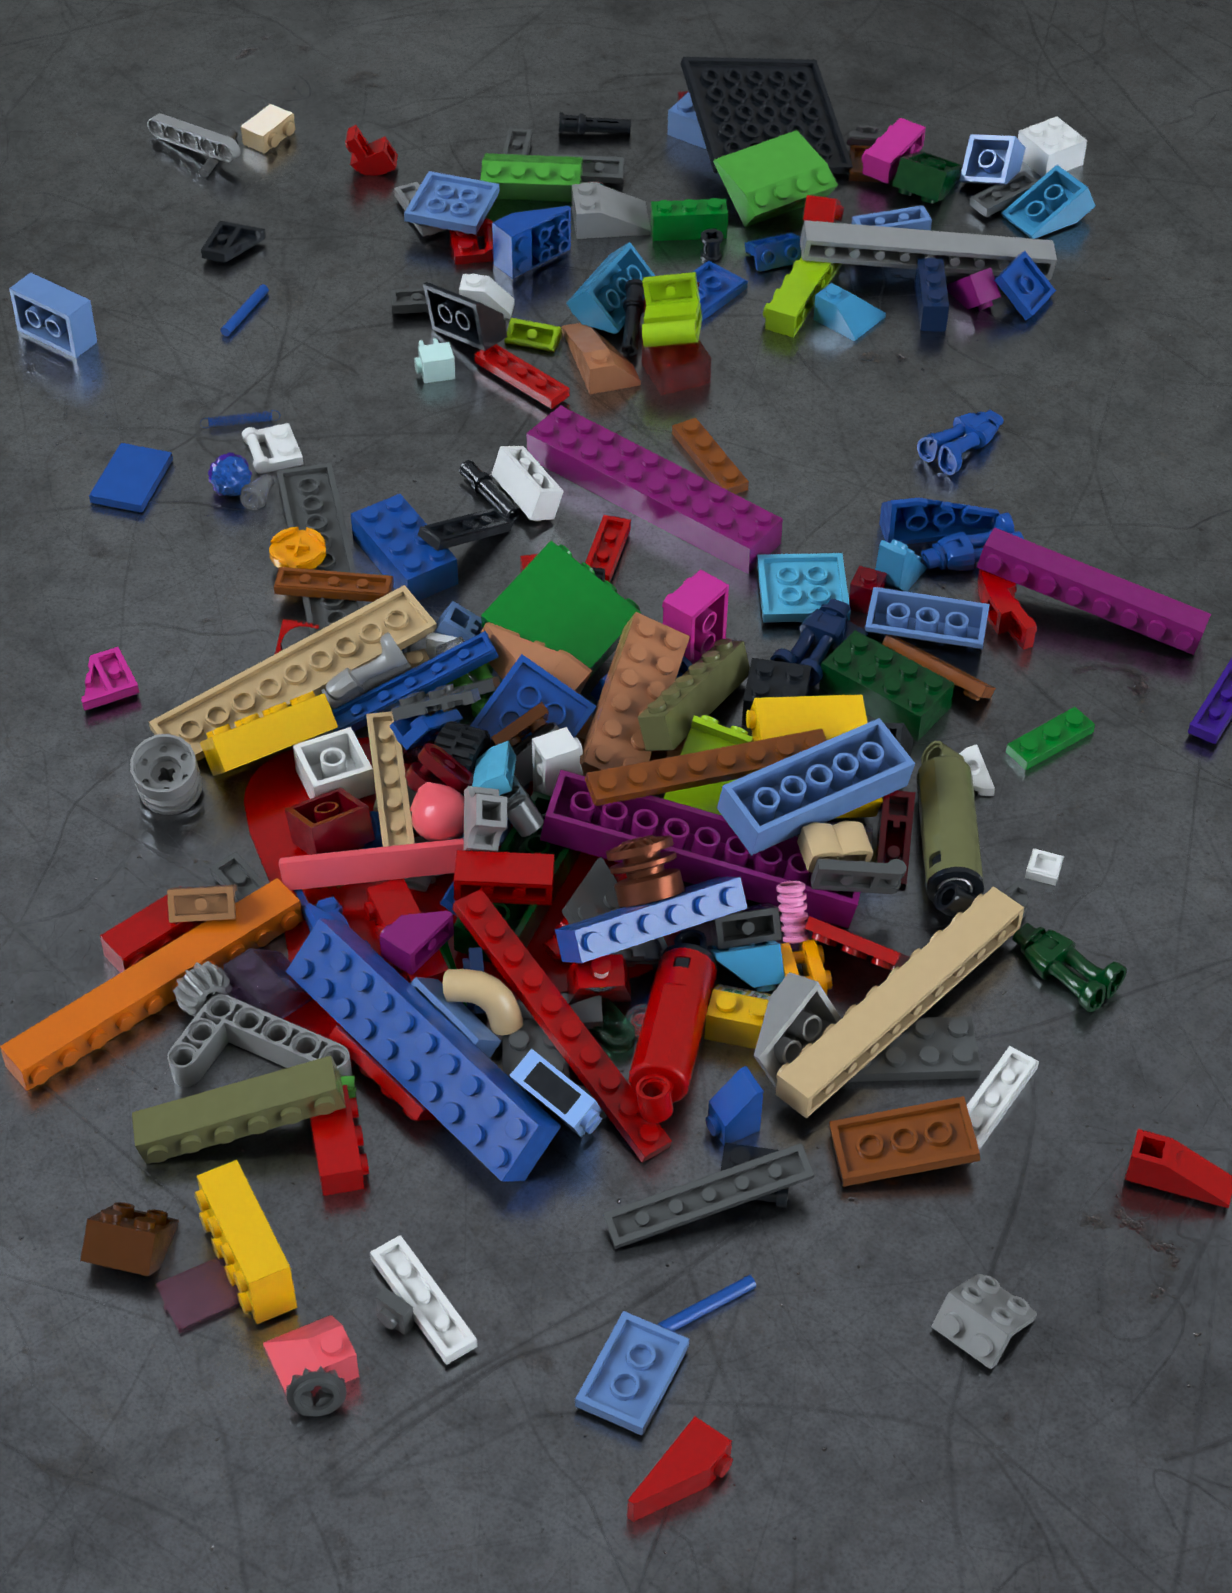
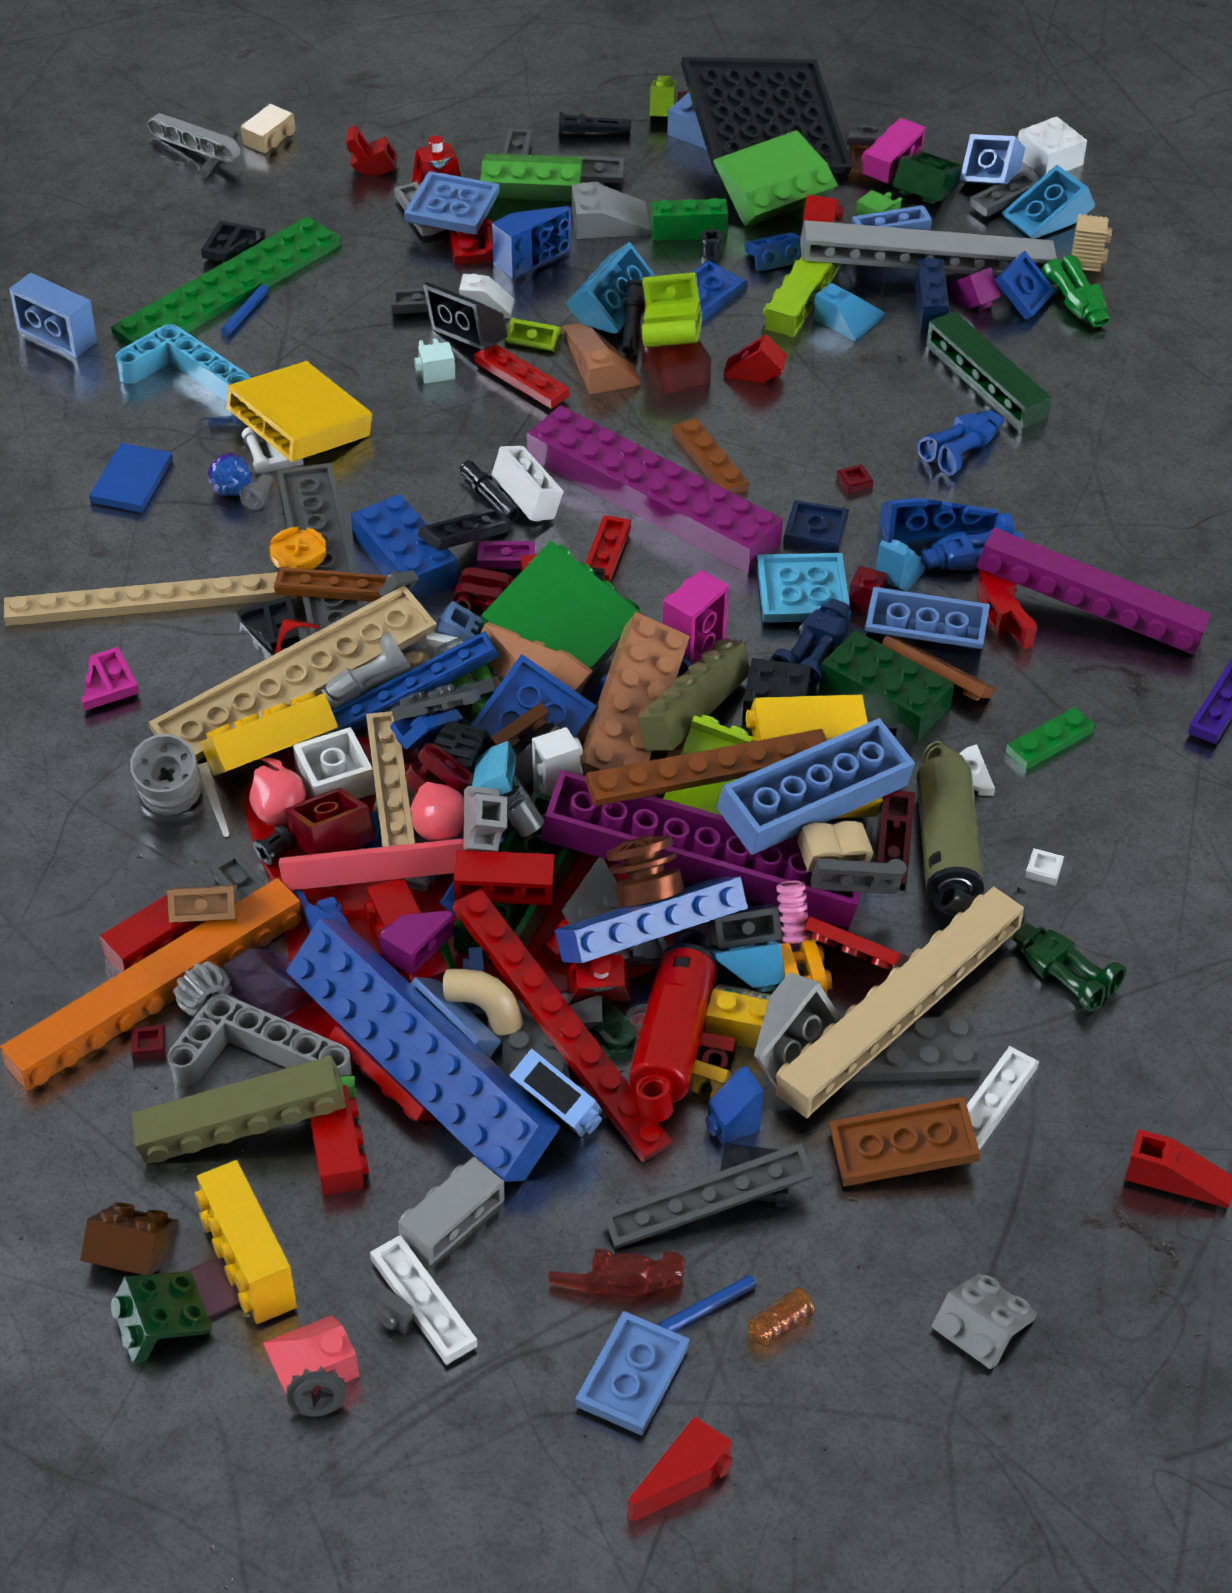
none -> tan plate [4,572,297,626]
none -> green plate [111,216,342,346]
none -> dark green bracket [111,1272,212,1363]
none -> medium azure beam [116,324,250,402]
none -> dark red tile [131,1025,167,1062]
none -> white sticker [198,762,230,837]
none -> yellow brick [226,361,372,462]
none -> black wing [237,596,301,651]
none -> coral helmet [249,757,307,826]
none -> black bush [253,825,296,865]
none -> dark grey plate [378,570,419,597]
none -> light grey brick [398,1157,505,1266]
none -> red torso [412,135,462,185]
none -> dark red brick [451,567,514,615]
none -> magenta plate [477,541,535,569]
none -> clear red animal [548,1248,685,1296]
none -> lime slope [649,76,677,117]
none -> yellow tile [692,1060,733,1098]
none -> red tile [700,1032,737,1069]
none -> red slope [723,334,787,383]
none -> clear orange piece [747,1287,815,1347]
none -> dark blue tile [783,500,849,553]
none -> dark red tile [837,464,874,495]
none -> bright green brick [856,190,902,216]
none -> dark green brick [927,311,1052,429]
none -> green piece [1040,255,1111,328]
none -> tan brick [1071,214,1112,272]

